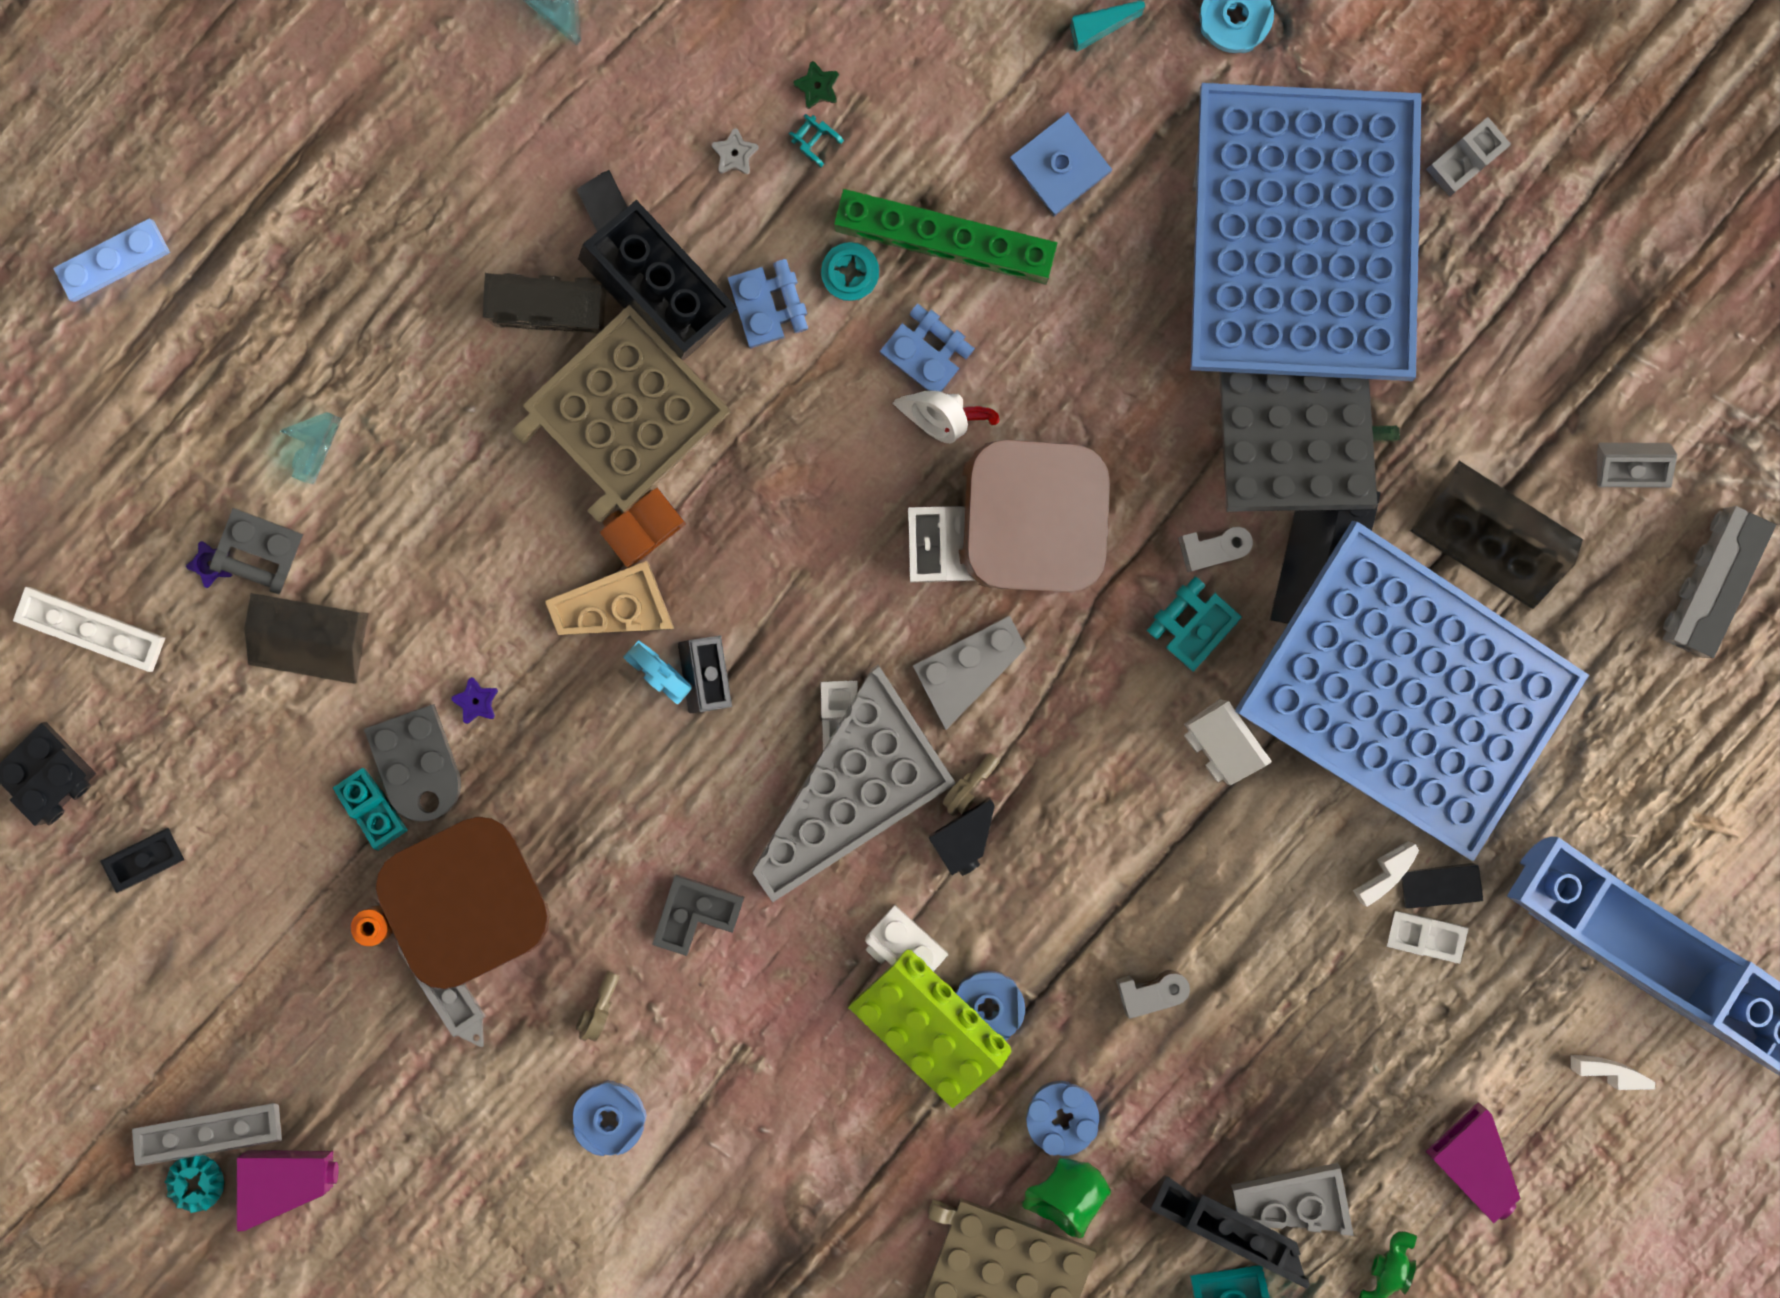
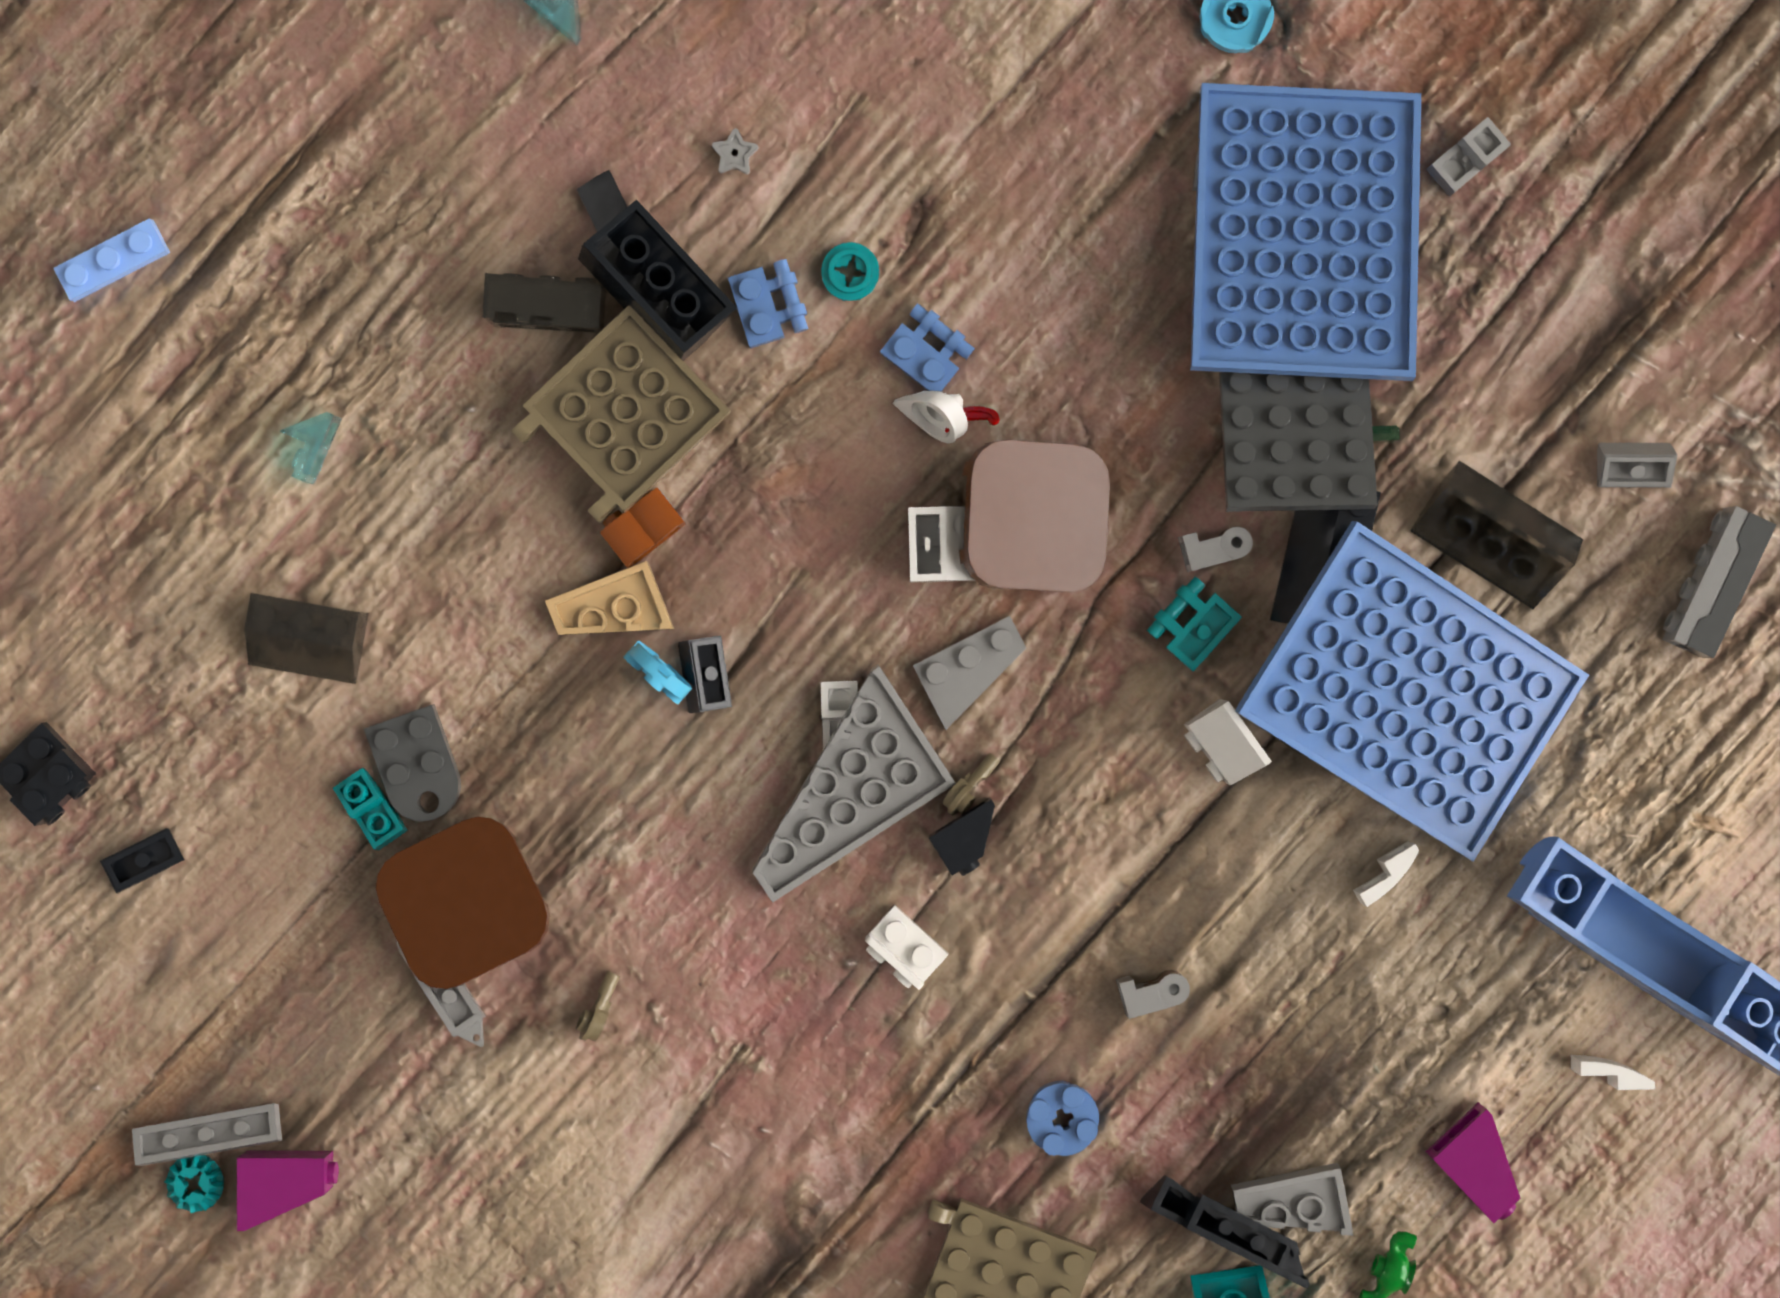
white plate [13,587,165,672] -> none
dark purple plate [186,541,233,588] -> none
dark grey plate [209,508,304,595] -> none
orange brick [351,906,393,946] -> none
dark purple plate [451,677,498,724] -> none
medium blue plate [573,1080,647,1156] -> none
dark grey plate [652,874,745,956] -> none
teal piece [789,114,844,168] -> none
dark green plate [793,61,839,109] -> none
green brick [834,189,1058,285] -> none
lime bracket [848,950,1011,1109] -> none
medium blue plate [955,971,1025,1041] -> none
medium blue plate [1010,112,1112,216] -> none
green piece [1021,1158,1111,1238] -> none
teal slope [1070,0,1145,52] -> none
white slope [1387,911,1468,964] -> none
black slope [1401,863,1483,909] -> none

